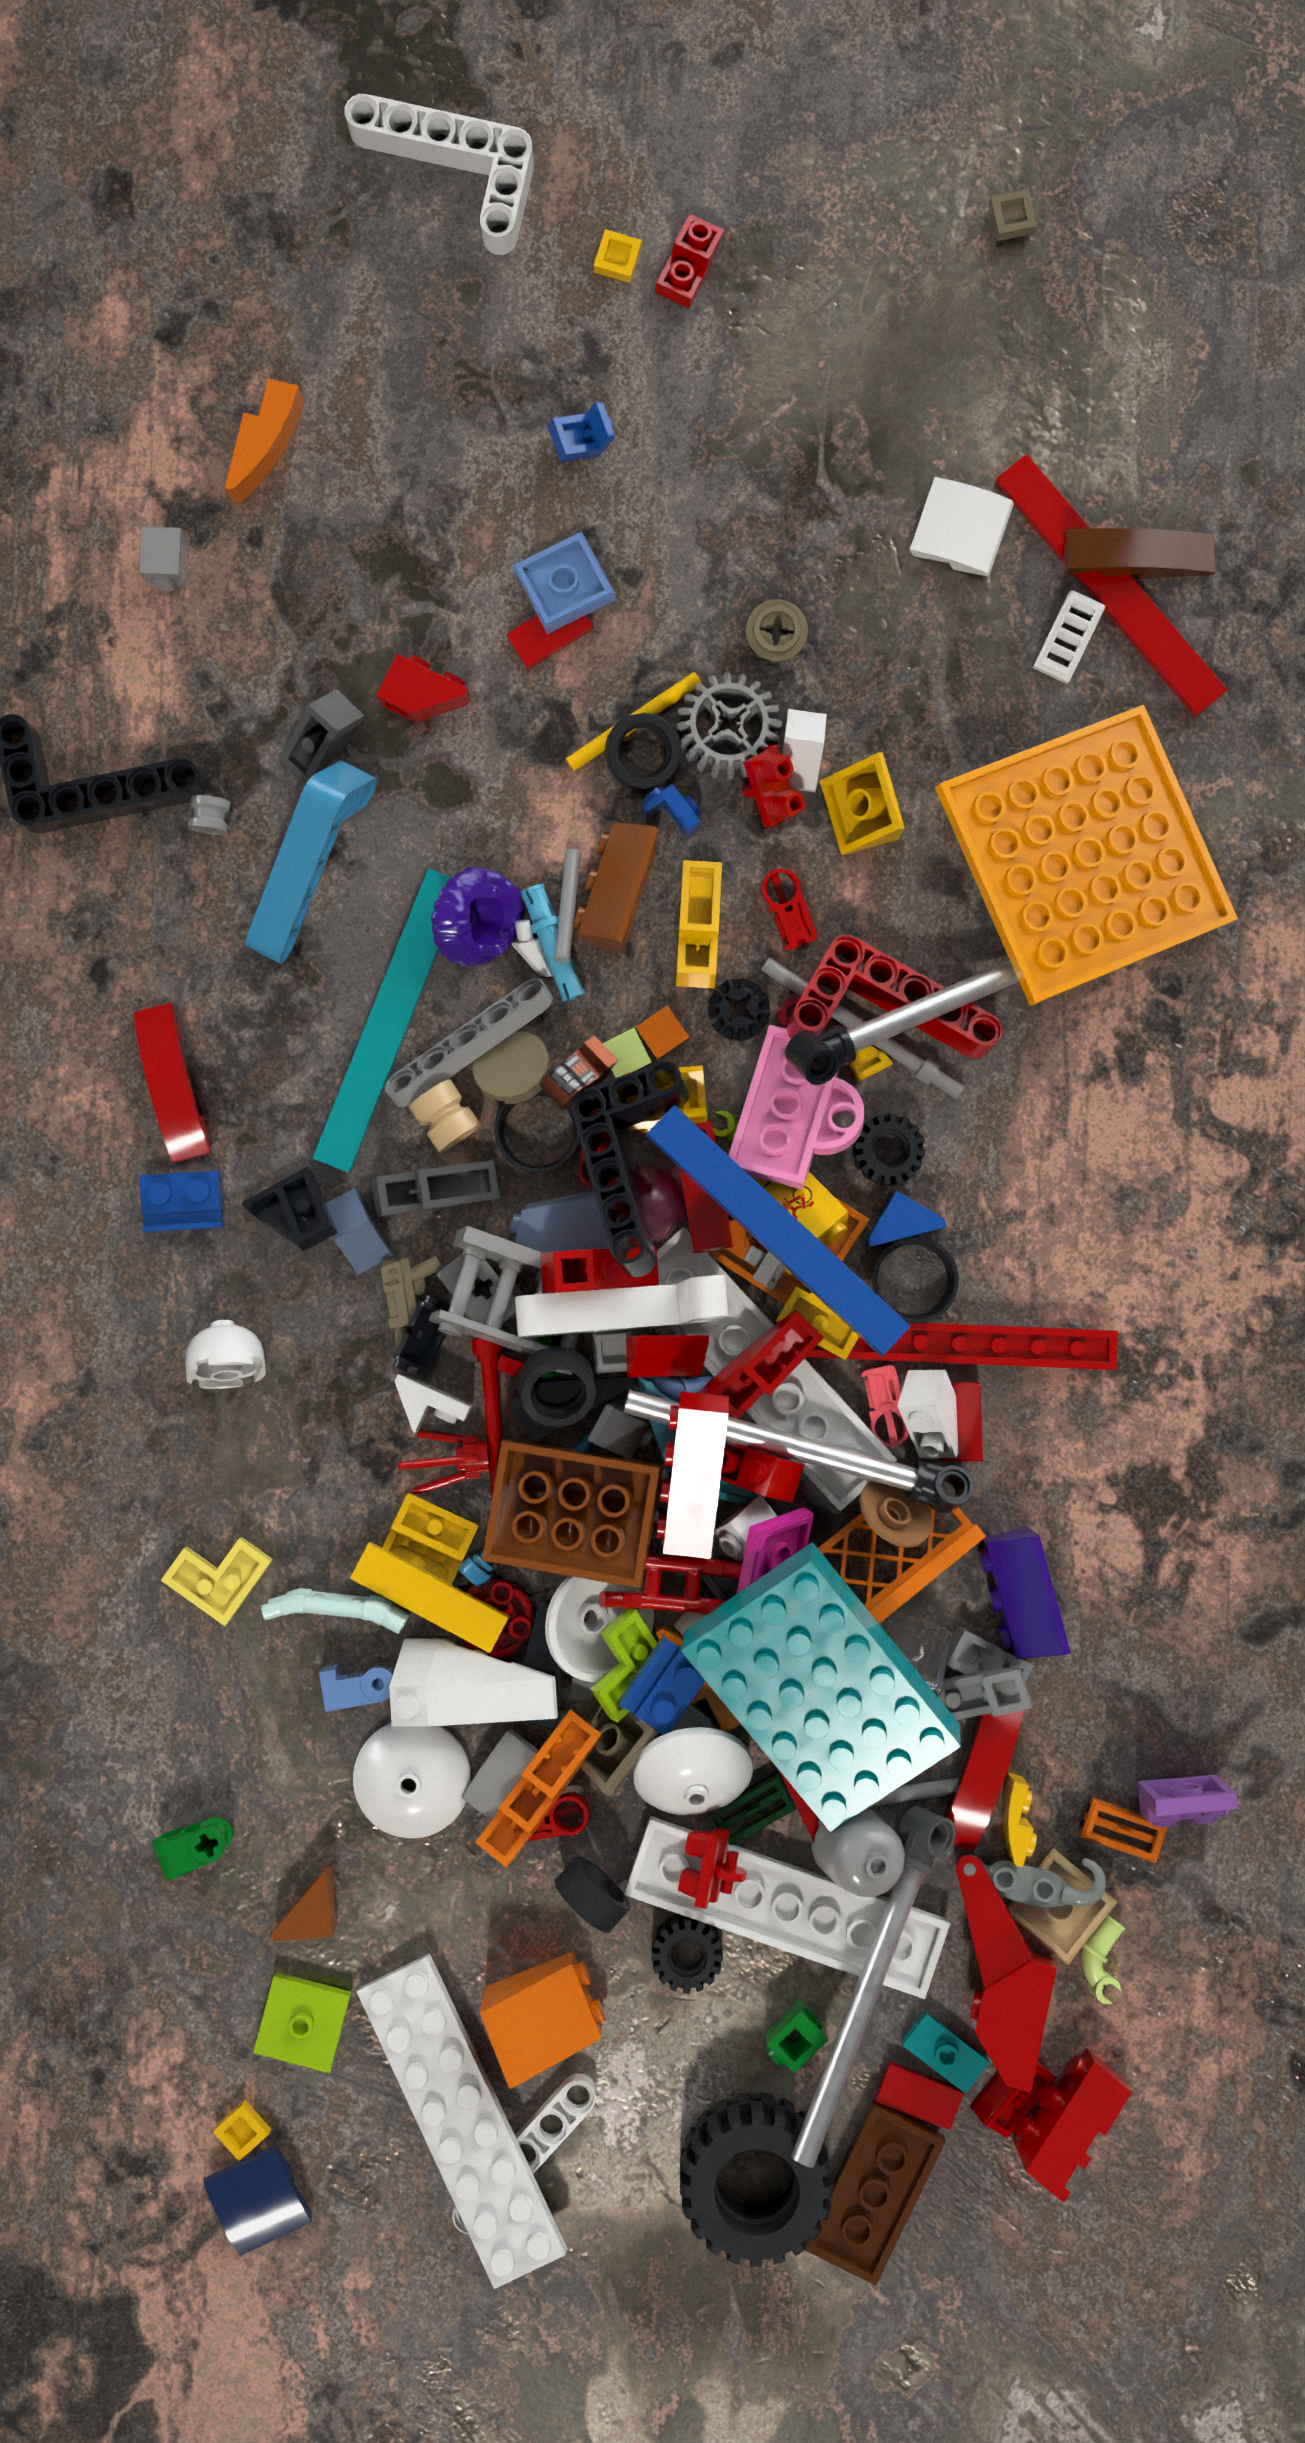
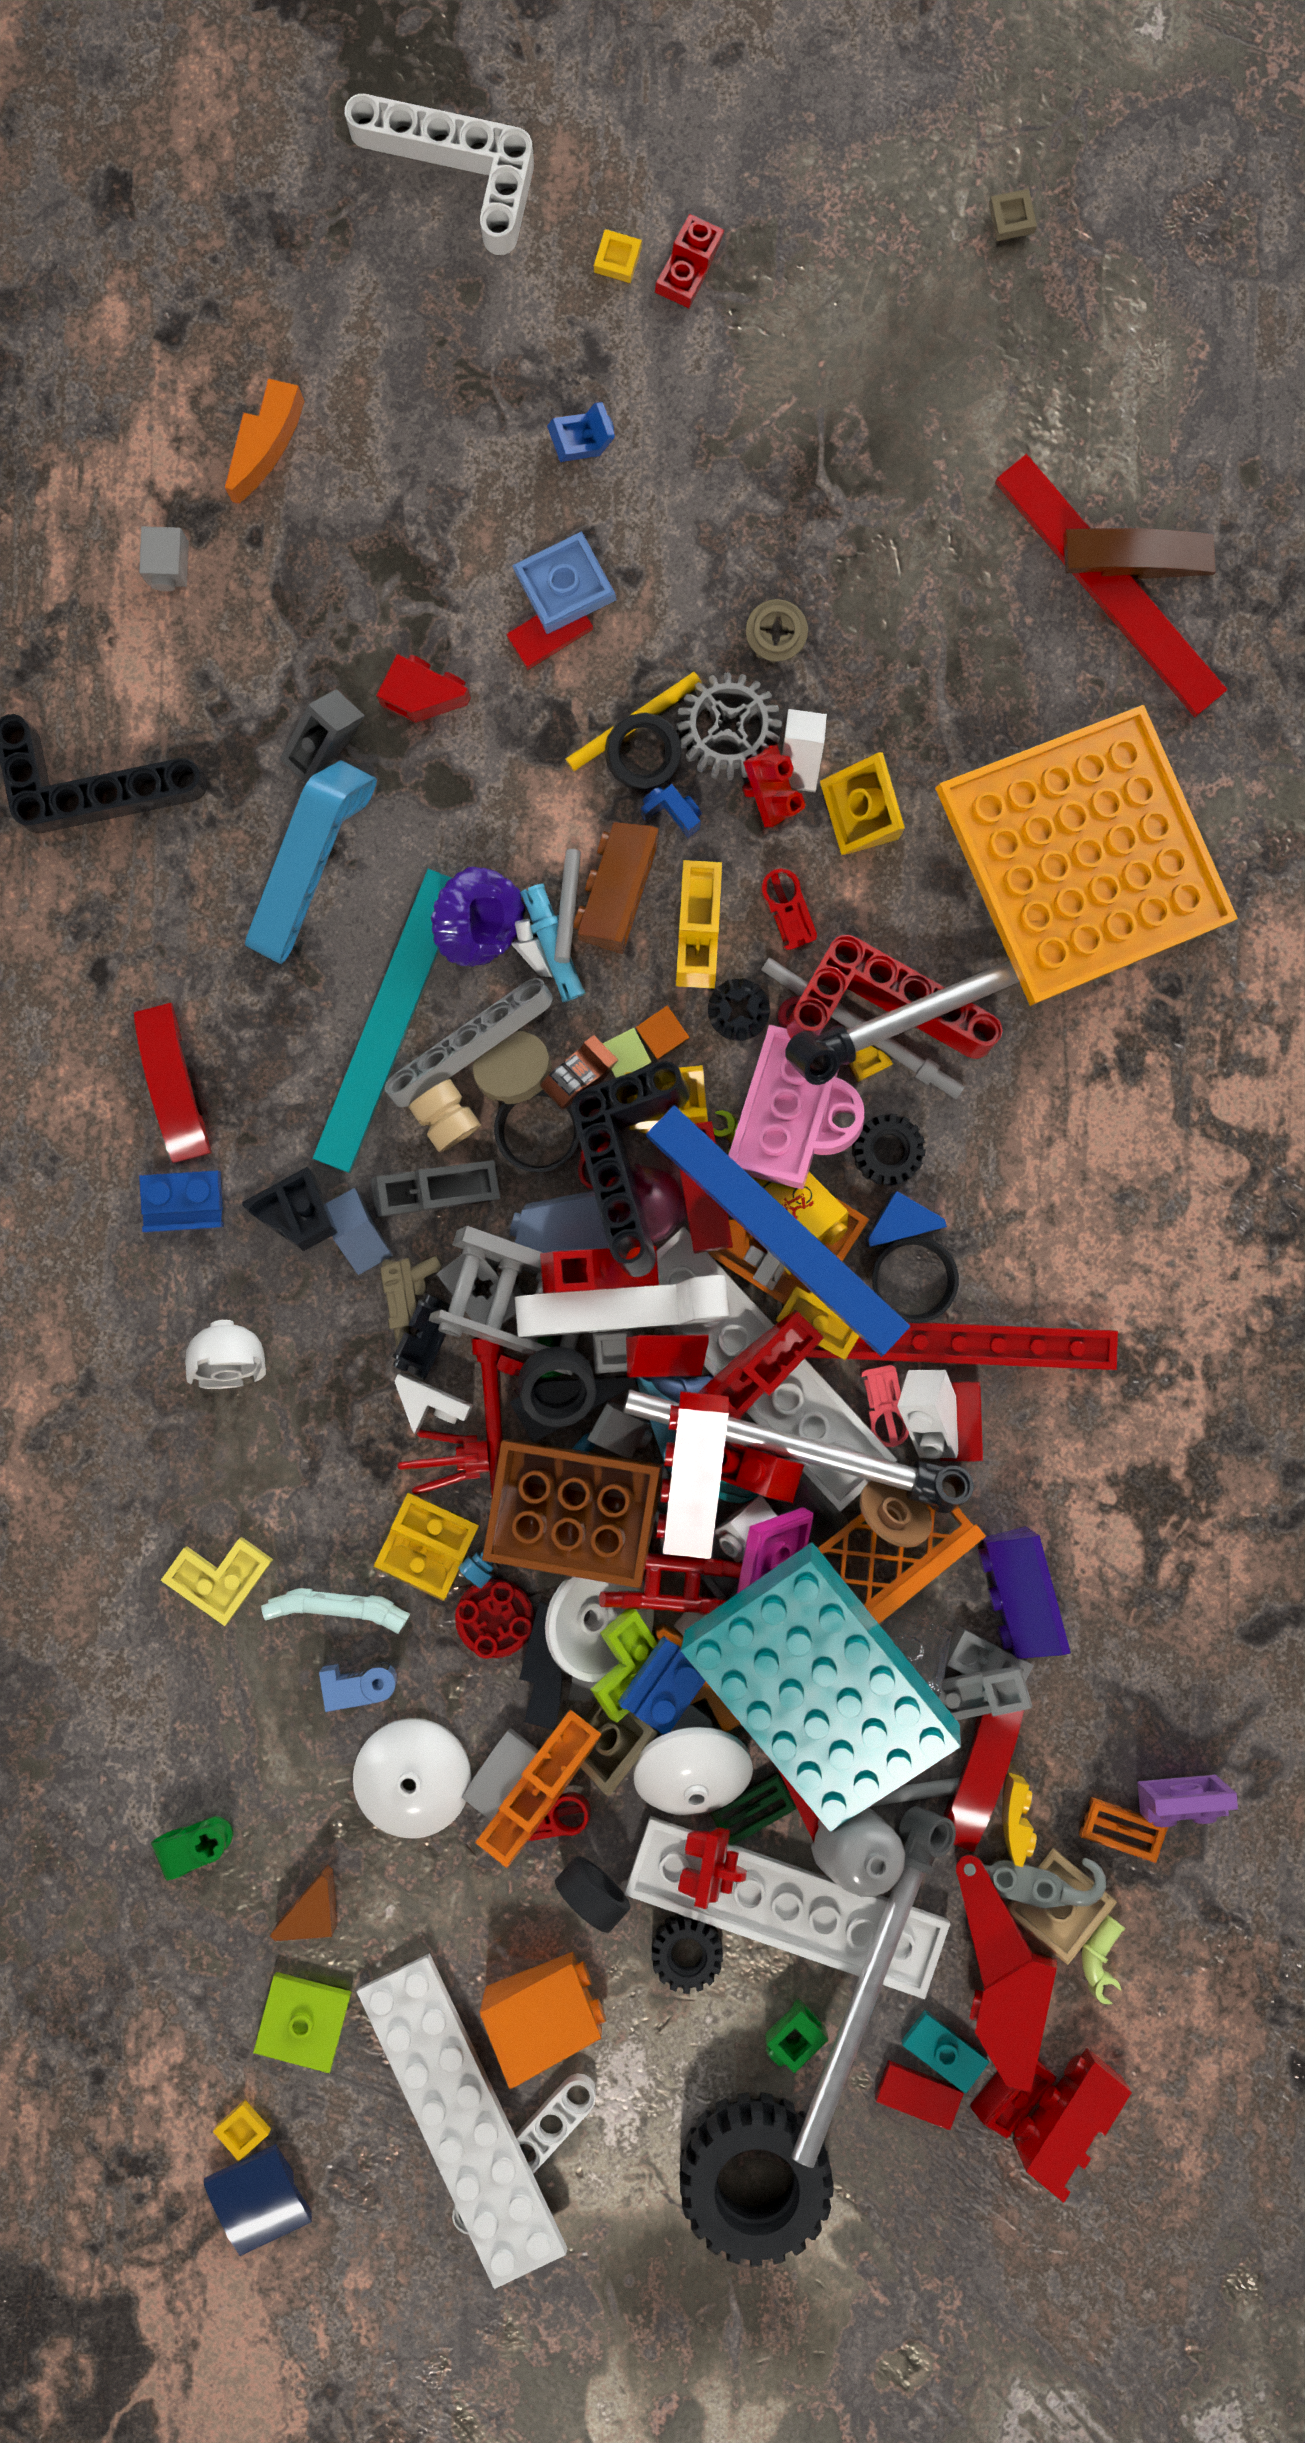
light grey wheel [187,795,231,835] -> none
yellow tile [350,1542,510,1653] -> none
white wedge [389,1638,558,1727] -> none
reddish brown plate [805,2100,946,2286] -> none
white slope [910,477,1014,577] -> none
white slope [1033,590,1105,684] -> none

